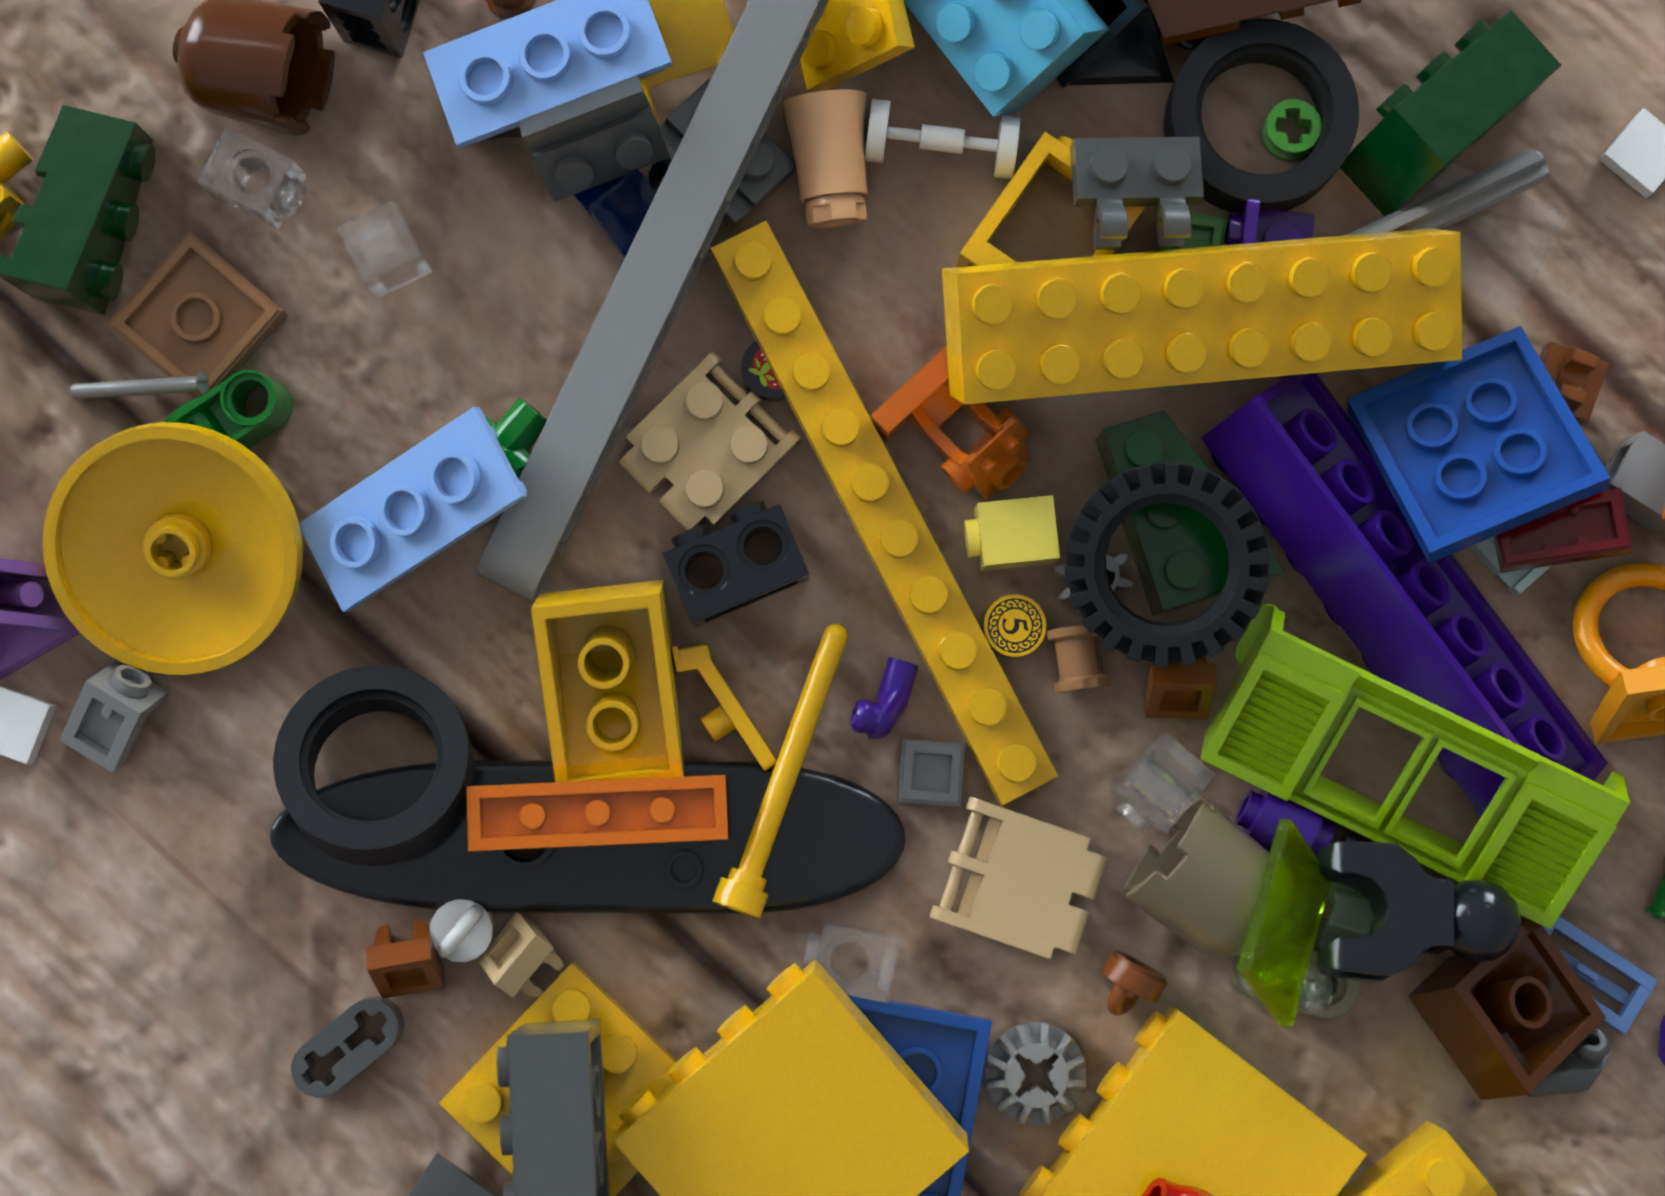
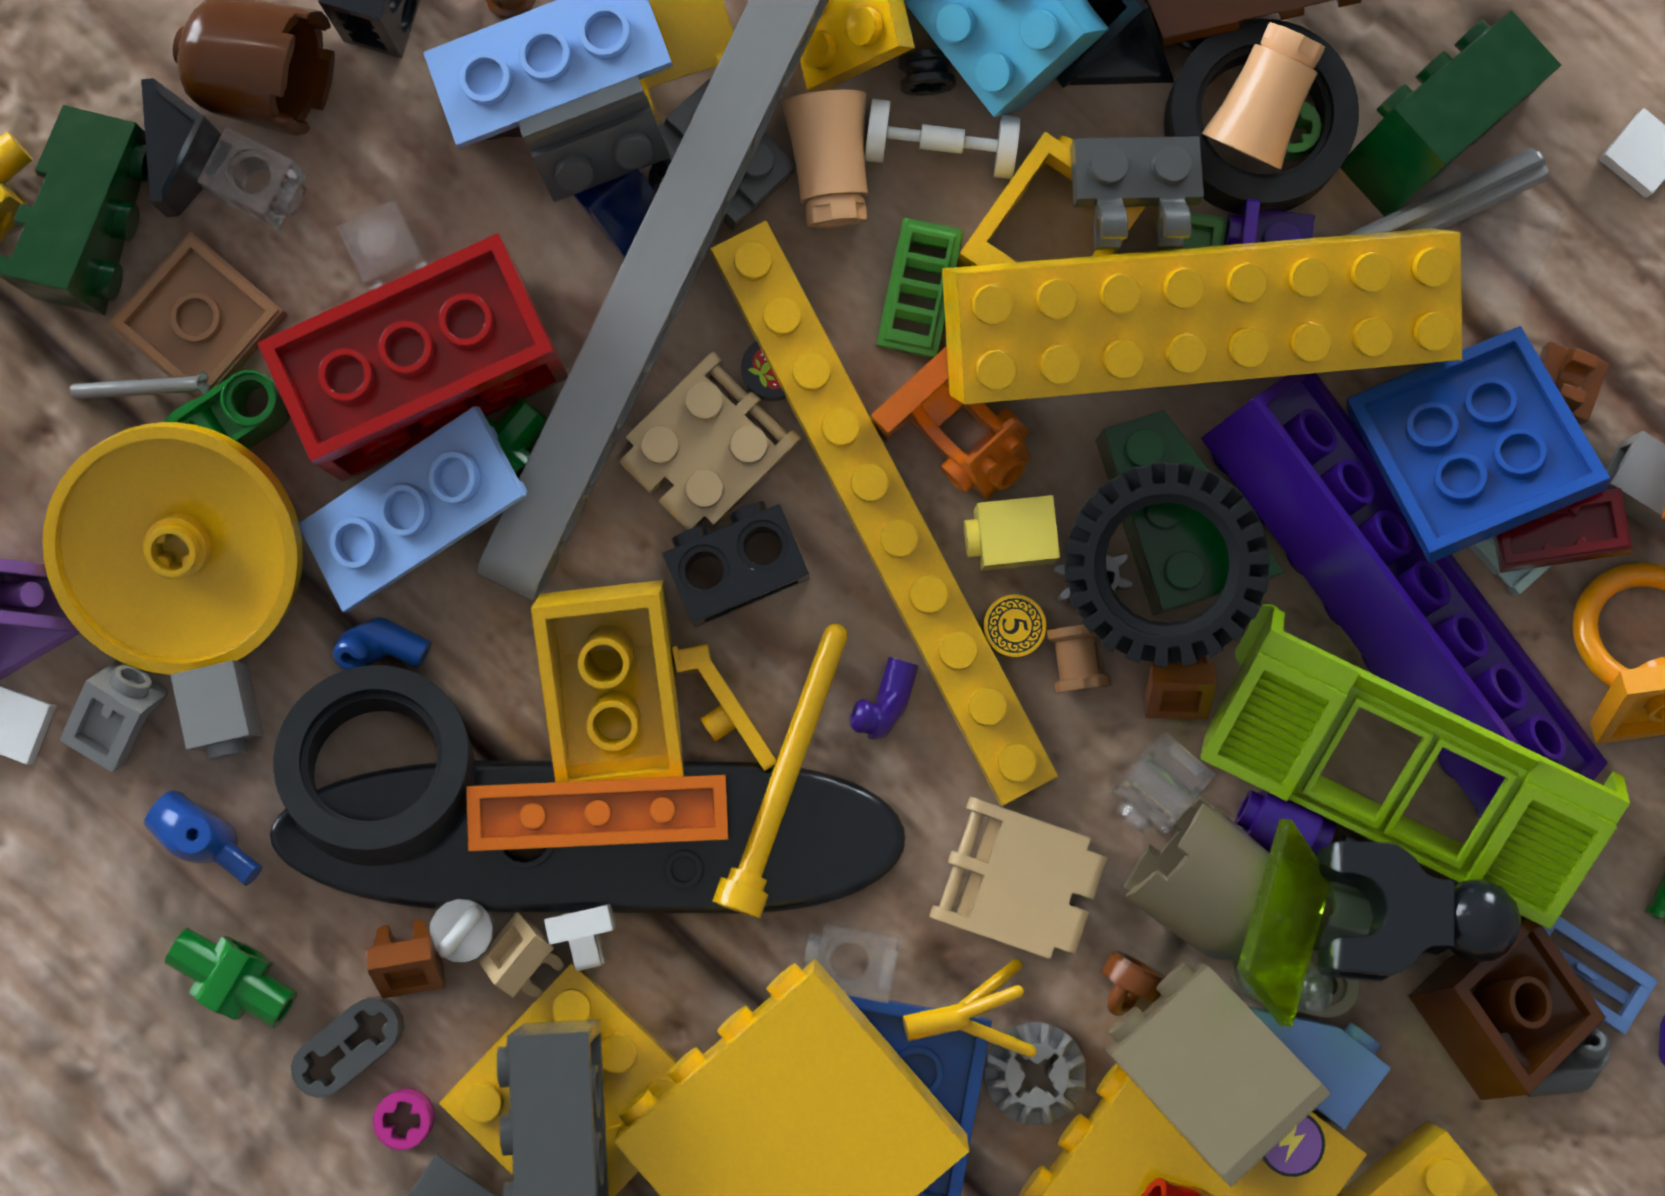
flat silver tile [897,739,965,807] -> none
none -> black slope [141,78,236,217]
none -> blue piece [144,790,262,886]
none -> green axle [165,928,297,1028]
none -> light grey brick [170,660,264,760]
none -> red brick [257,233,568,482]
none -> blue arm [333,617,432,670]
none -> dark pink bush [373,1088,435,1150]
none -> white tile [544,904,618,971]
none -> bright green slope [876,218,964,359]
none -> black bush [898,49,956,96]
none -> yellow plant [903,959,1037,1057]
none -> dark tan slope [1104,961,1331,1187]
none -> light nougat plant [1201,22,1325,170]
none -> medium blue slope [1247,1005,1391,1130]
none -> medium lavender tile [1262,1115,1325,1177]

